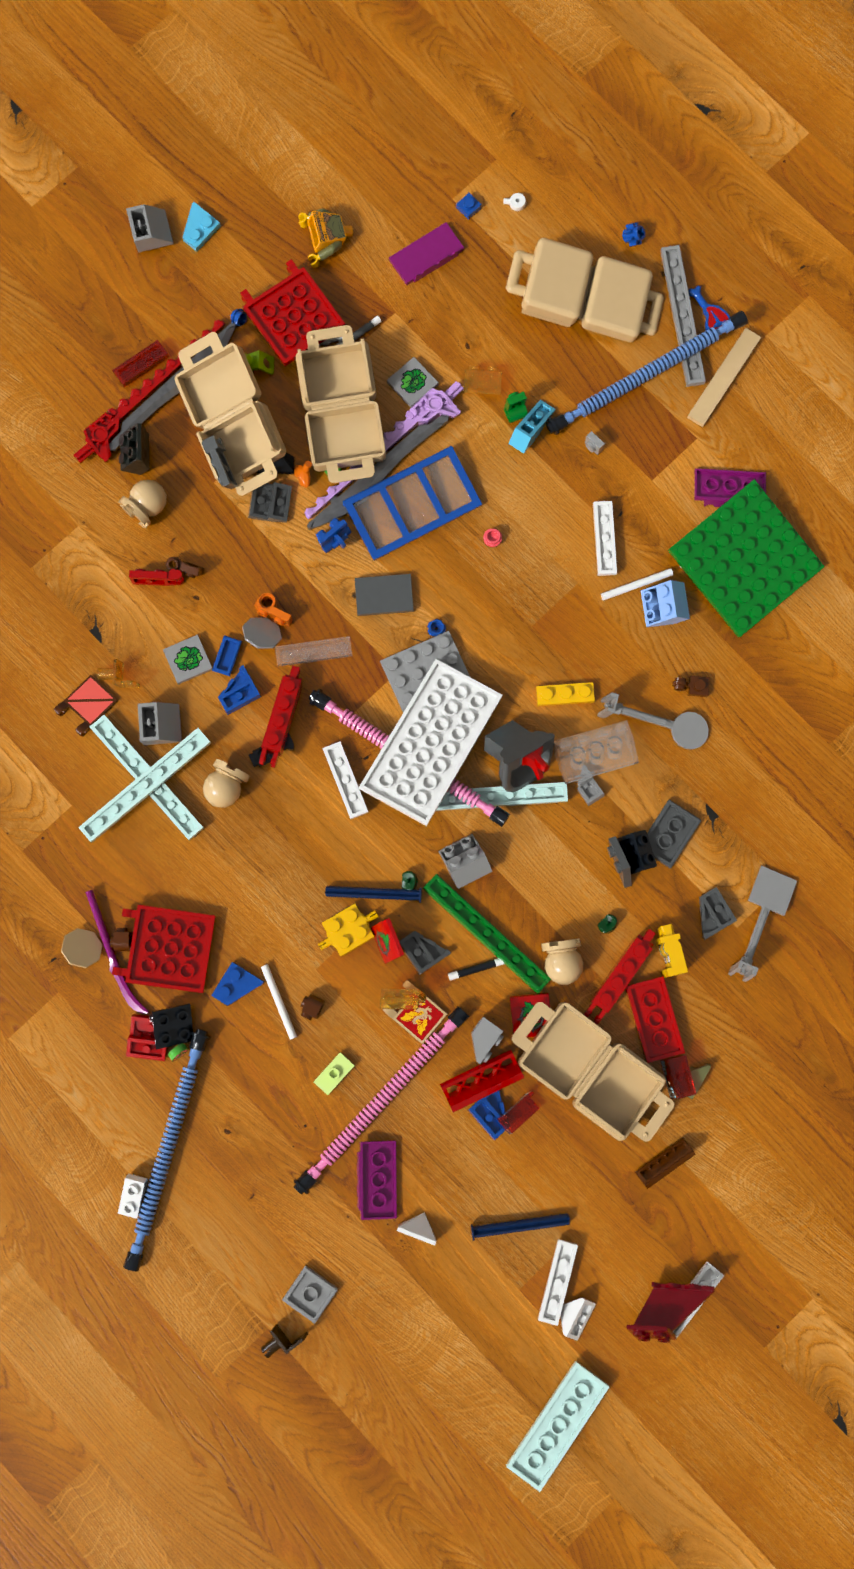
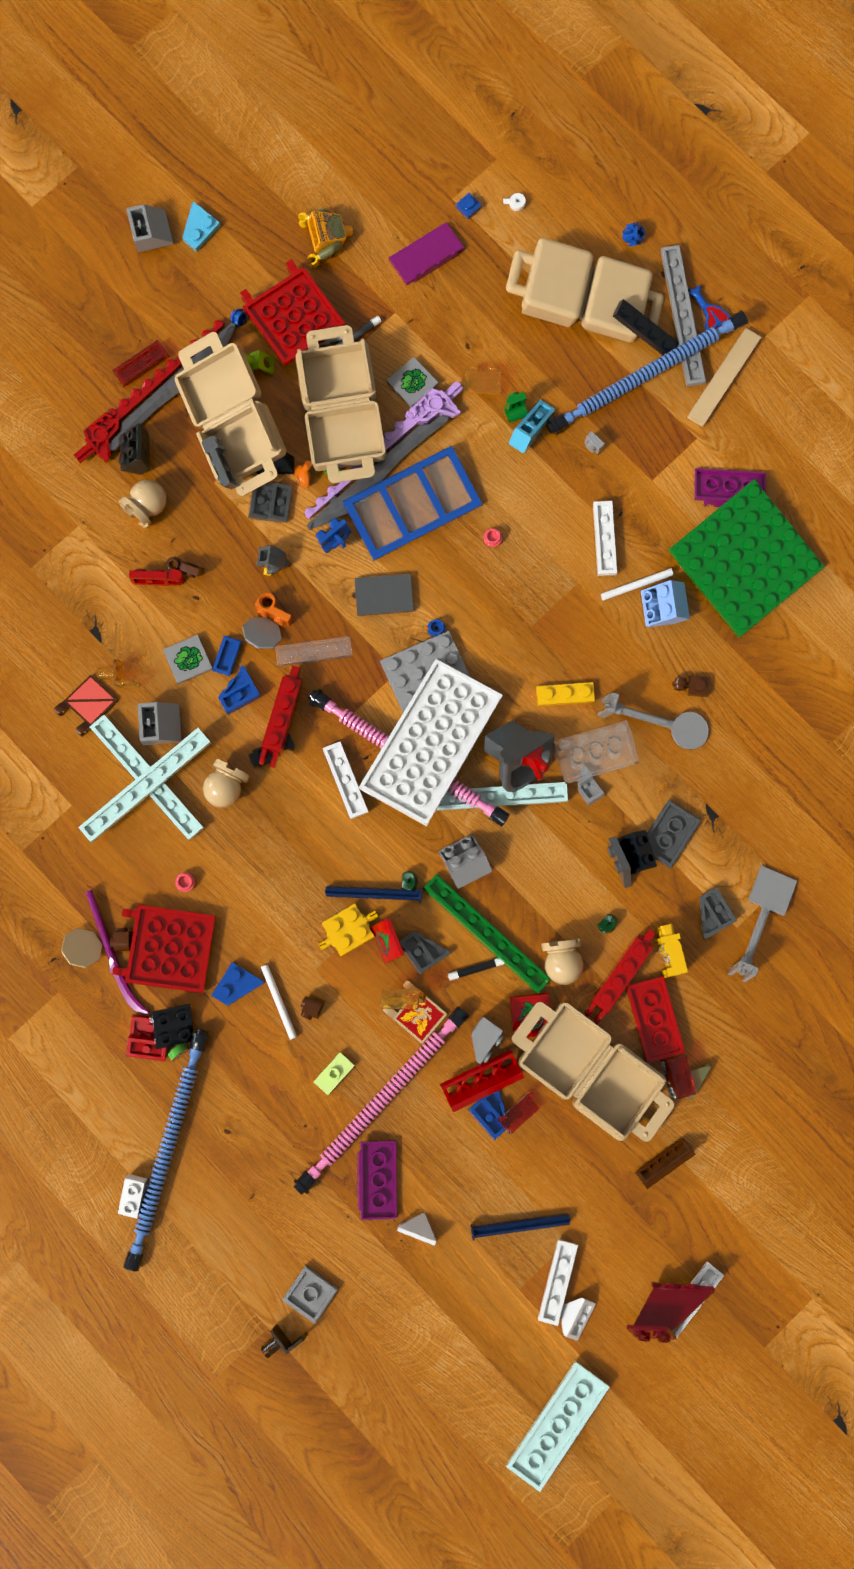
none -> coral plate [175,873,195,892]
none -> dark grey piece [256,545,289,576]
none -> black plate [613,299,678,356]

